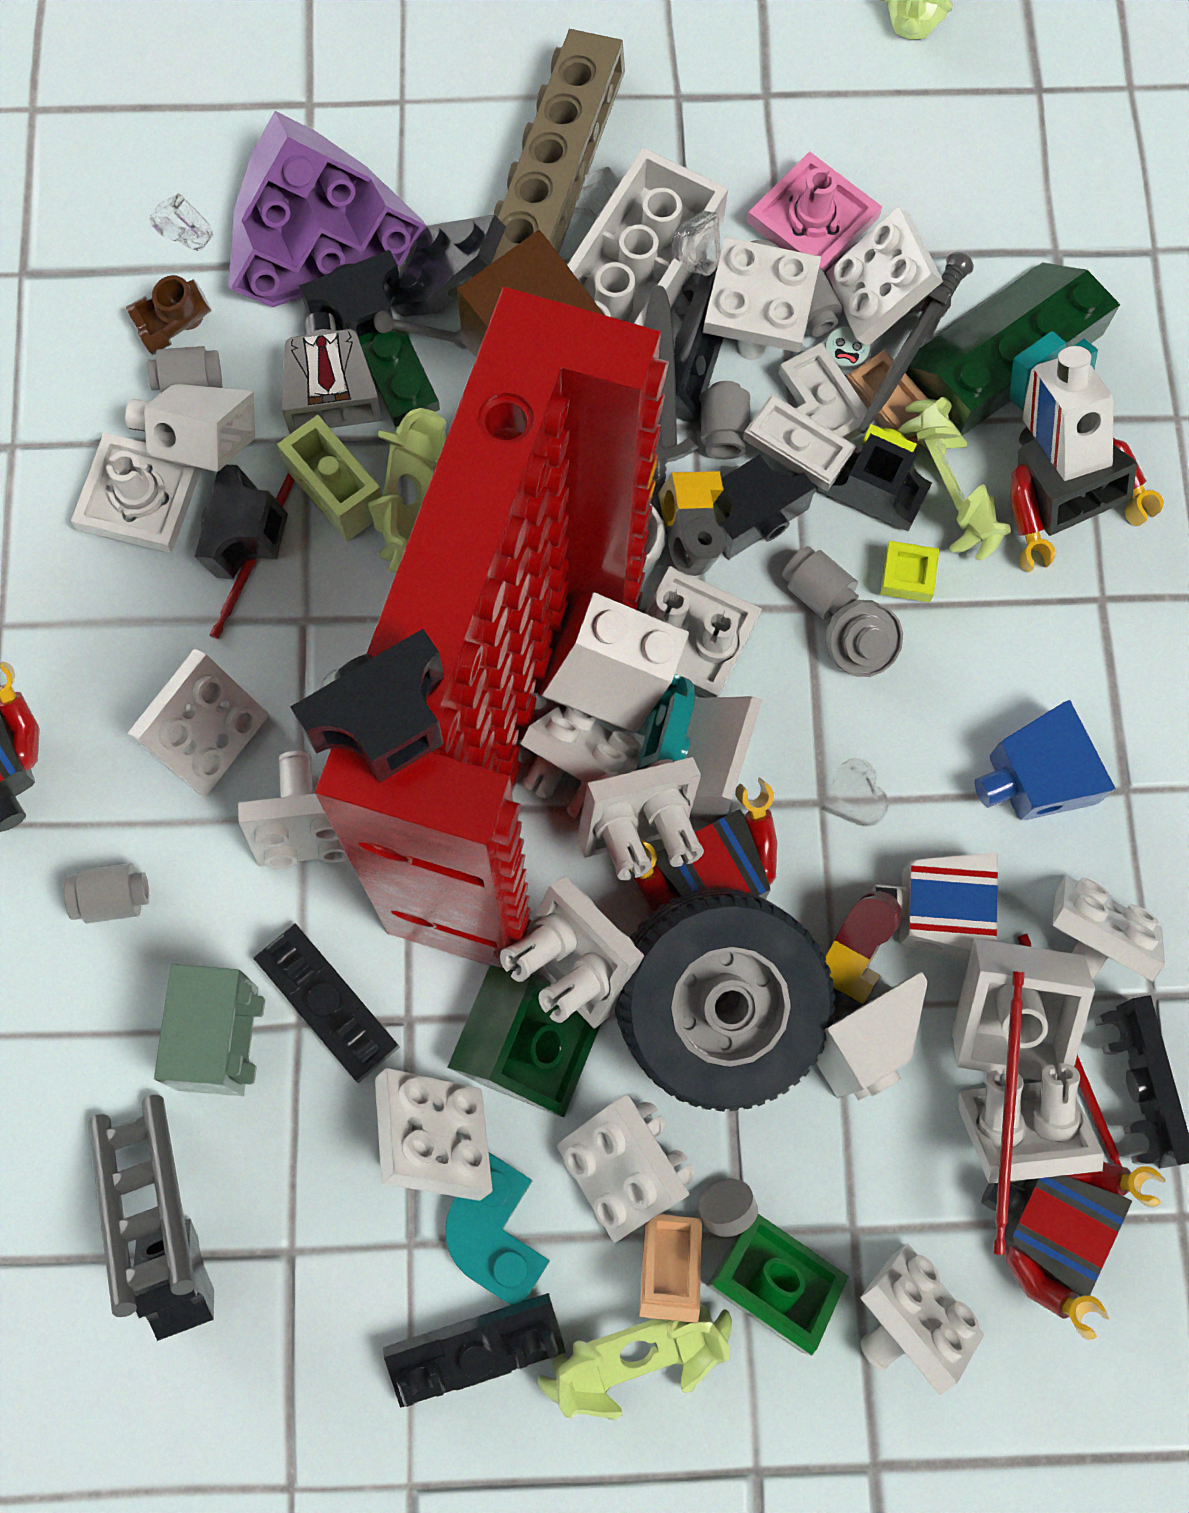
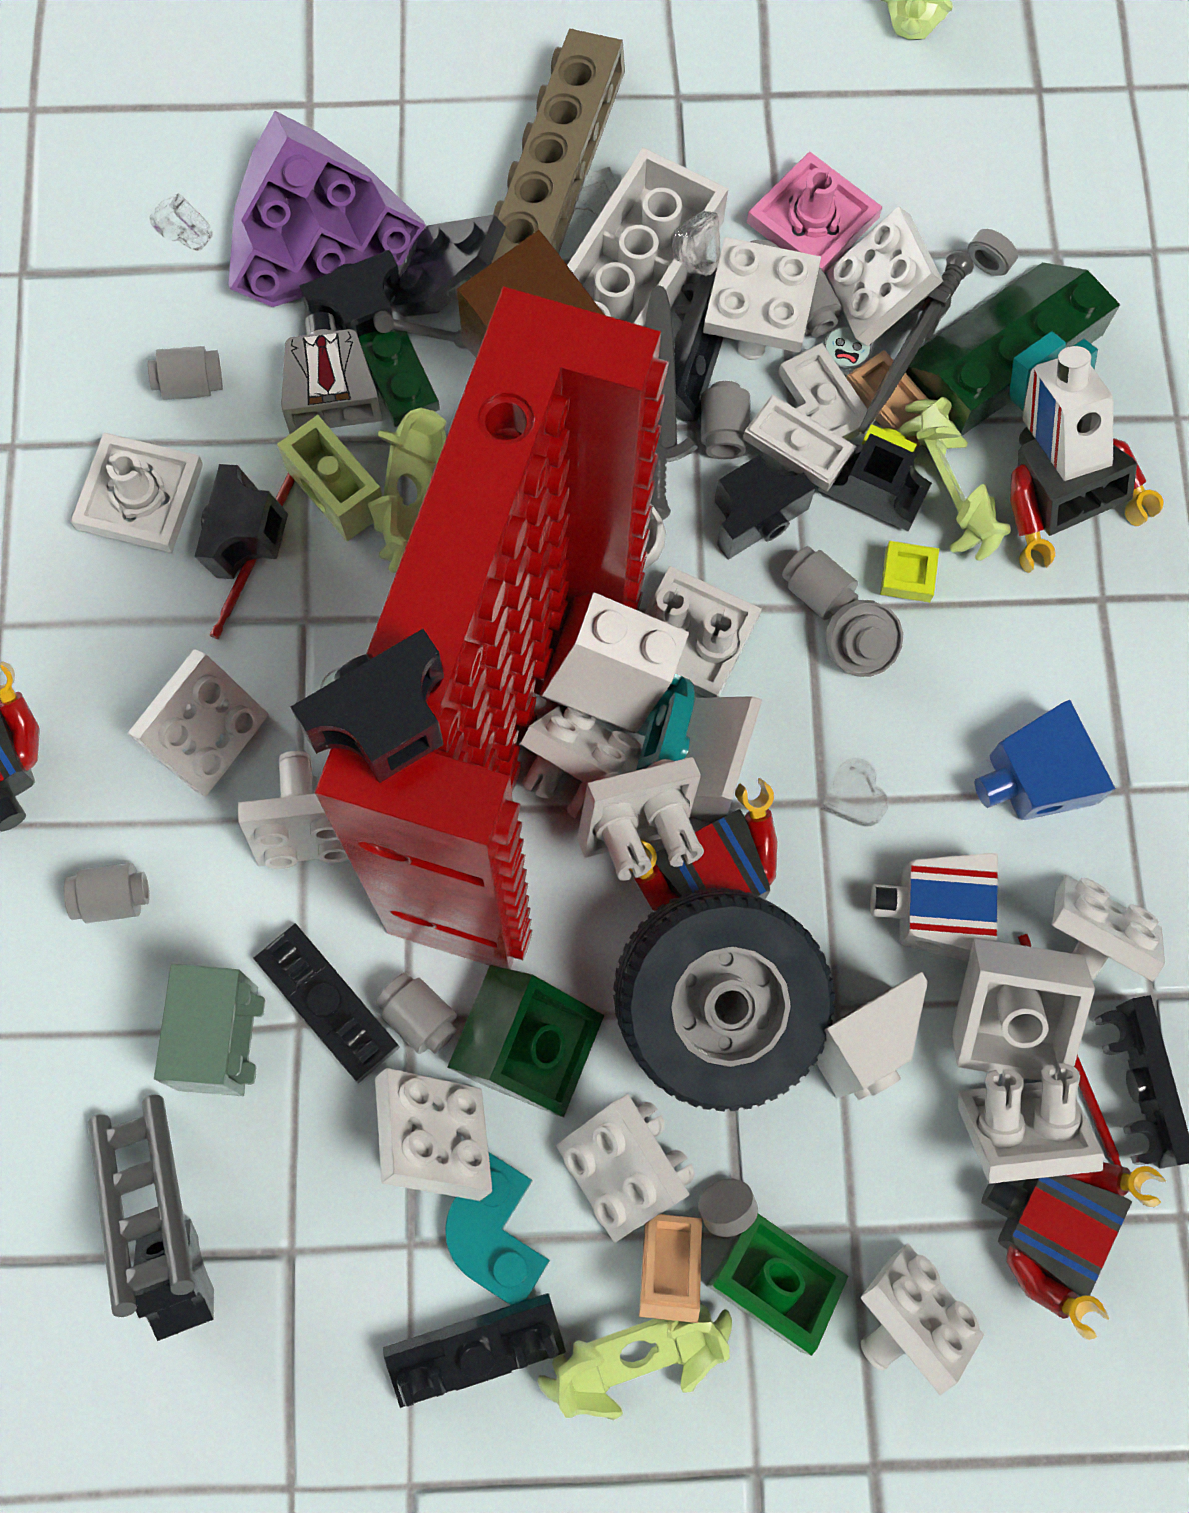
white torso [125,384,255,471] -> none
reddish brown plate [126,275,212,355] -> none
white plate [500,876,644,1029] -> none
leg [658,471,726,576] -> none
leg [825,891,902,1004] -> none
red piece [993,971,1025,1255] -> none
none -> light grey brick [376,972,457,1054]
none -> light grey tile [968,229,1018,276]

